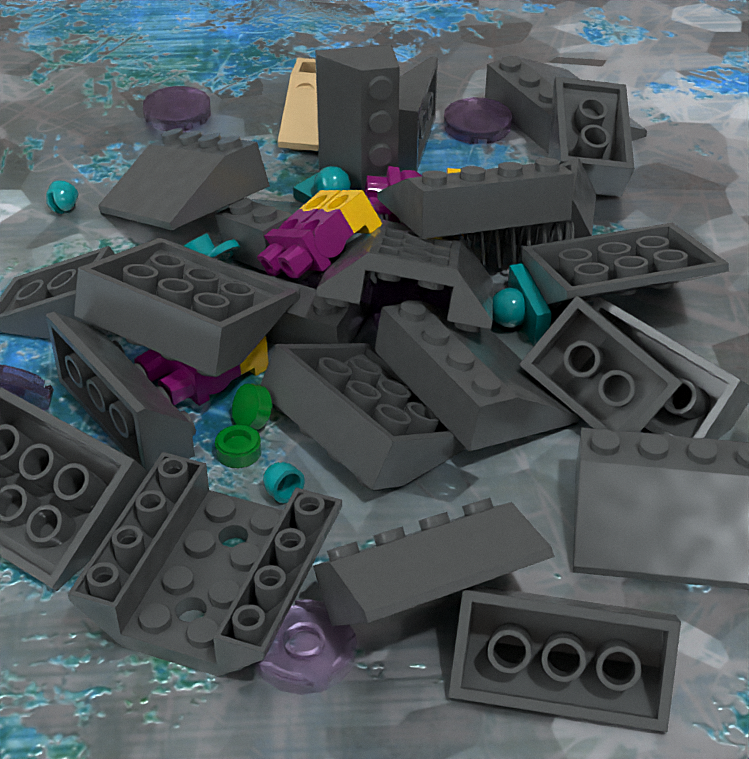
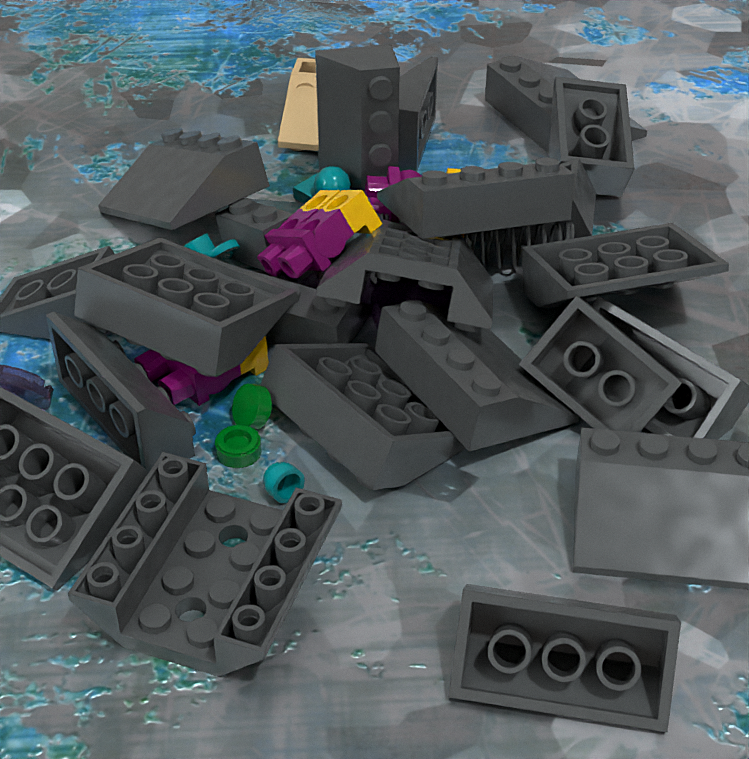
teal hinge [46,180,79,214] -> none
clear purple tile [143,86,211,131] -> none
clear purple tile [254,599,357,695] -> none
dark grey slope [313,498,555,626] -> none
clear purple tile [444,97,512,144] -> none
teal tile [493,263,552,347] -> none

